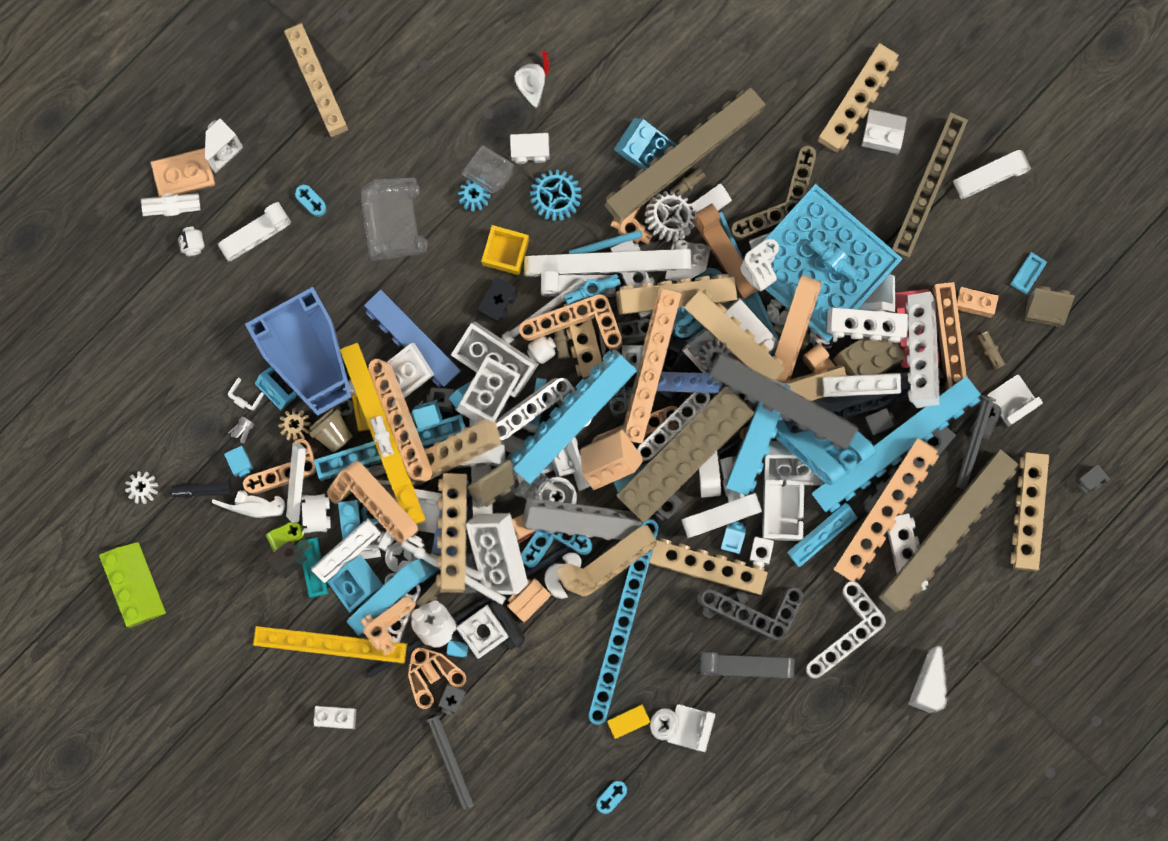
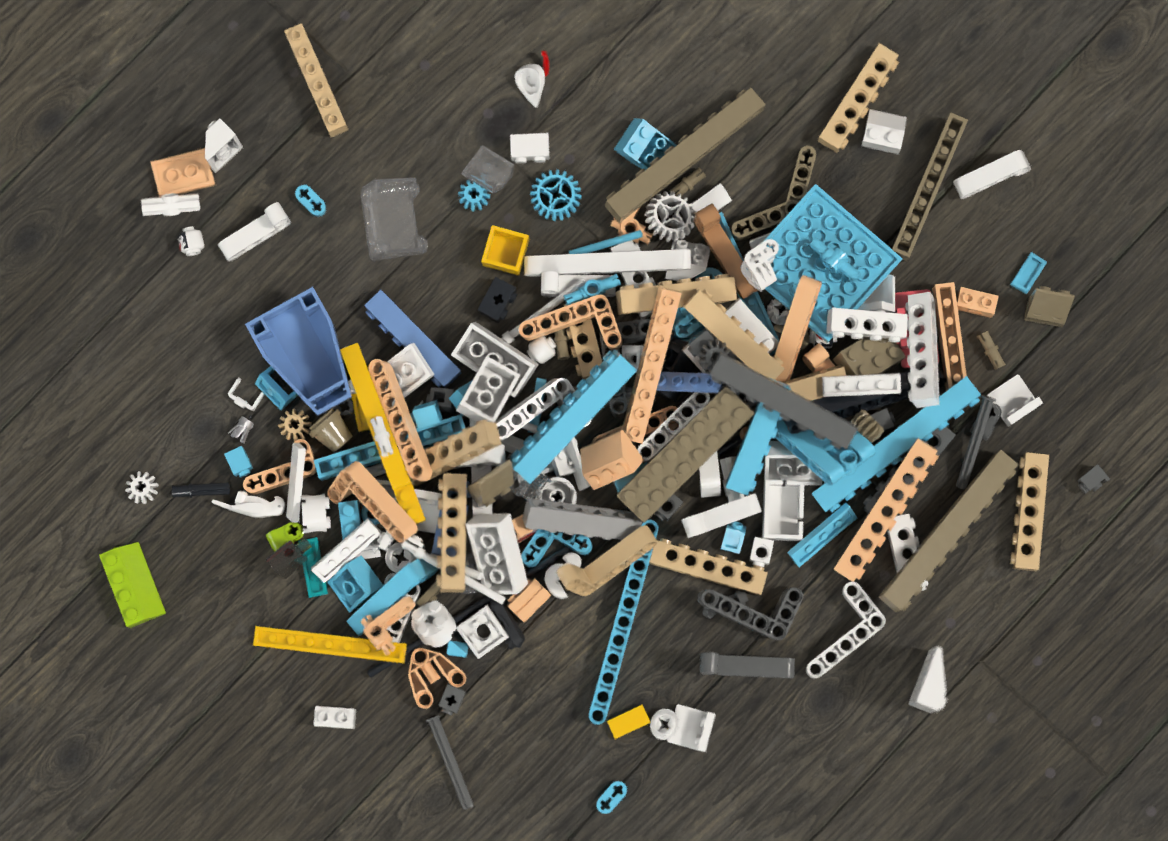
none -> dark tan gear [851,410,884,442]

